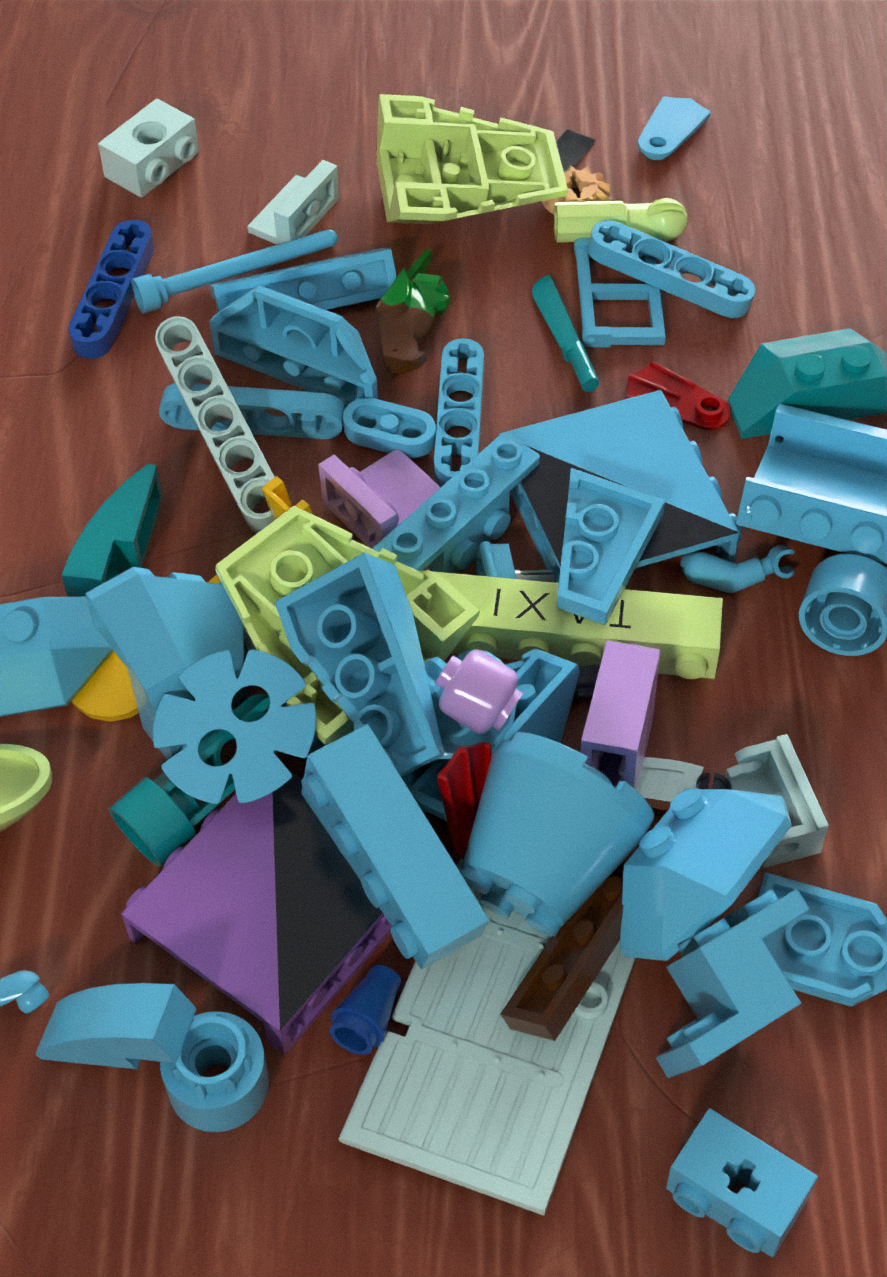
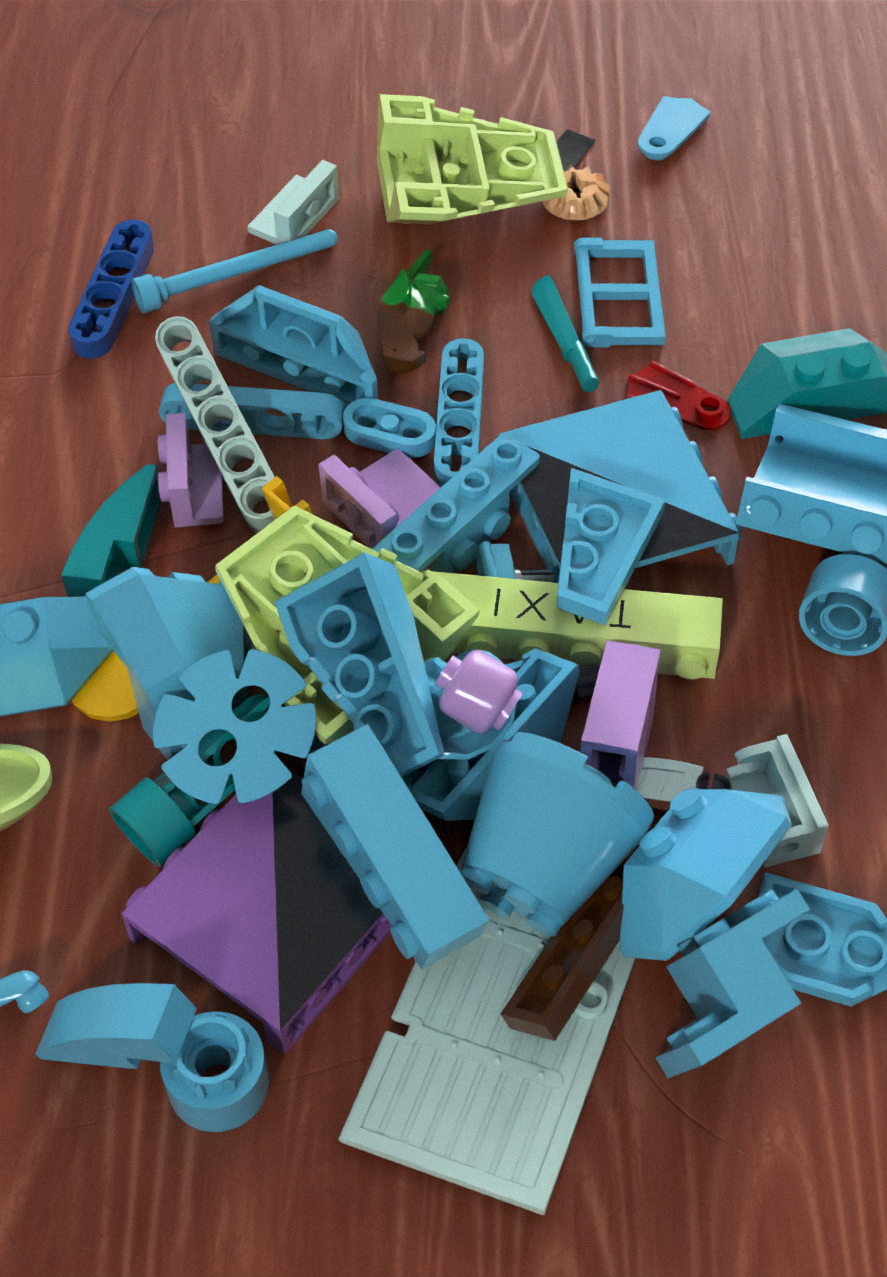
light aqua brick [98,98,199,198] -> none
medium azure fence [209,248,397,312] -> none
blue cone [330,965,402,1055] -> none
red piece [437,741,492,859] -> none
yellowish green piece [554,198,687,242] -> none
medium azure beam [587,221,756,318] -> none
medium azure brick [666,1108,818,1258] -> none
medium azure arm [680,544,796,593] -> none
none -> lavender bracket [158,413,224,527]

